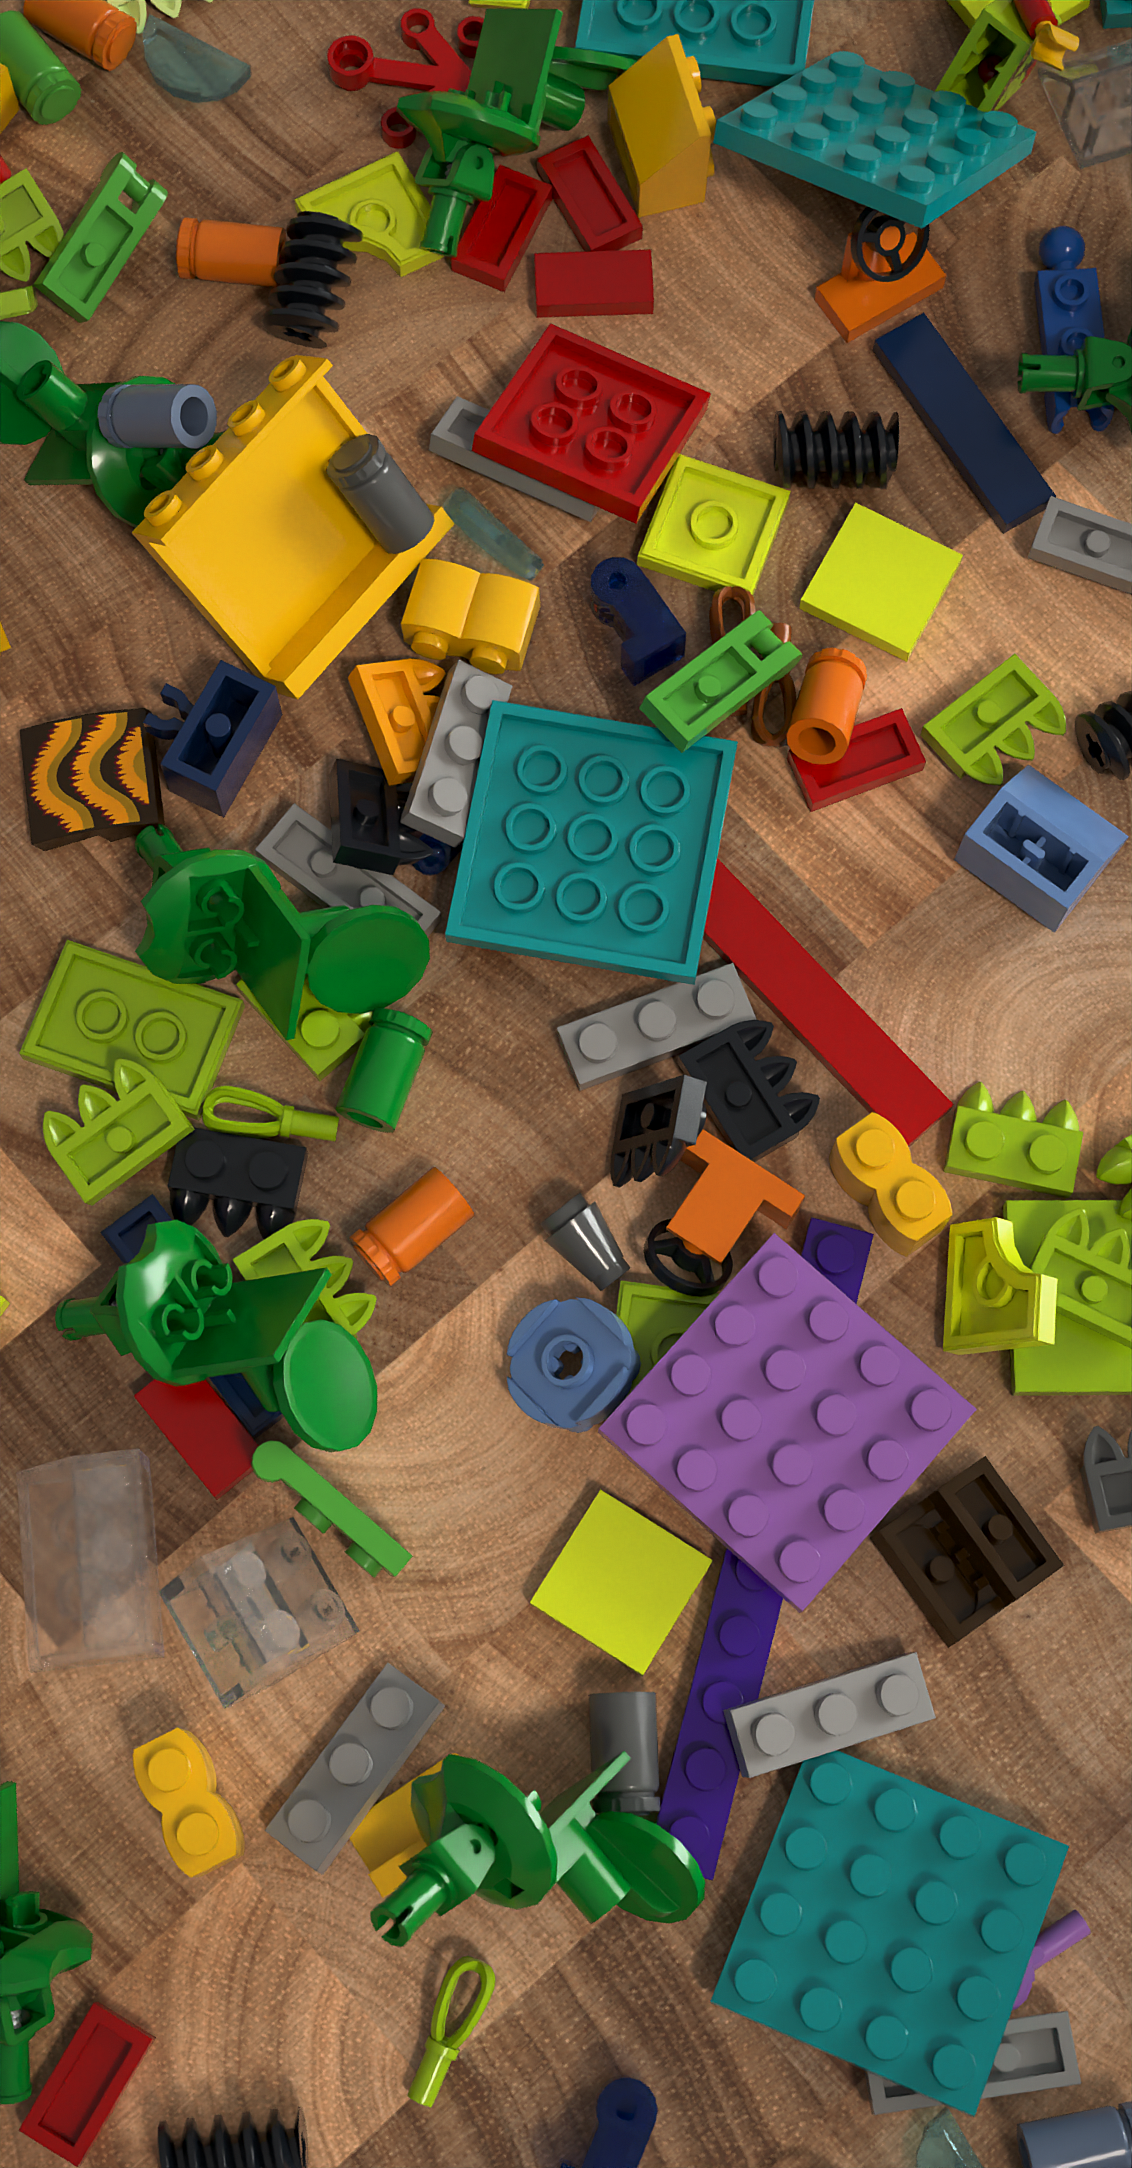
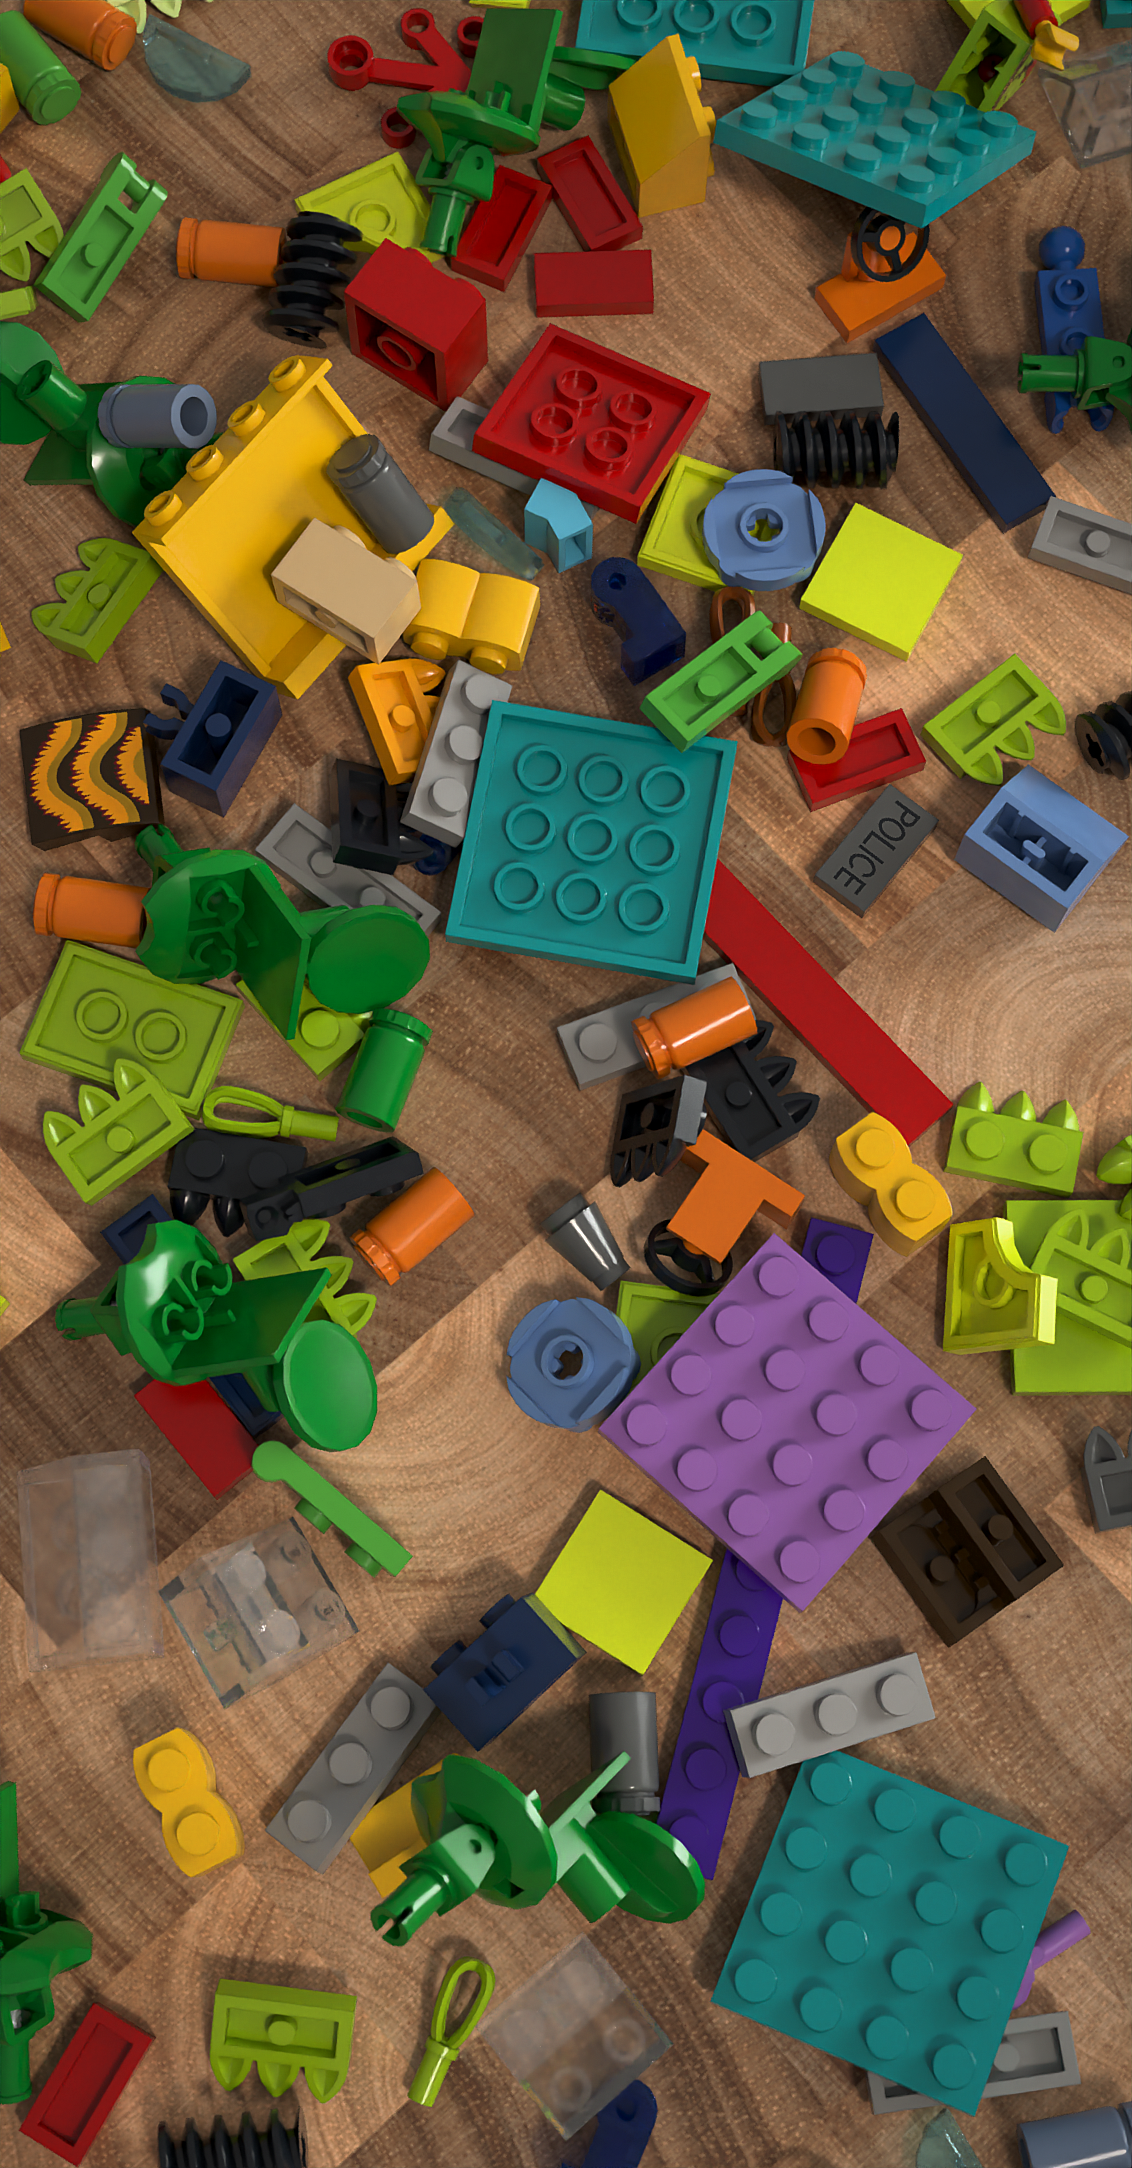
none -> lime plate [31,538,164,663]
none -> orange piece [33,872,151,949]
none -> lime plate [210,1978,357,2104]
none -> black hinge [239,1136,424,1241]
none -> tan brick [271,518,421,665]
none -> red brick [343,238,488,412]
none -> dark blue brick [423,1592,587,1752]
none -> clear slope [475,1931,674,2141]
none -> medium azure piece [524,478,593,573]
none -> orange piece [631,976,757,1080]
none -> medium blue plate [702,469,826,591]
none -> dark grey tile [758,353,884,425]
none -> dark grey tile [813,784,939,918]

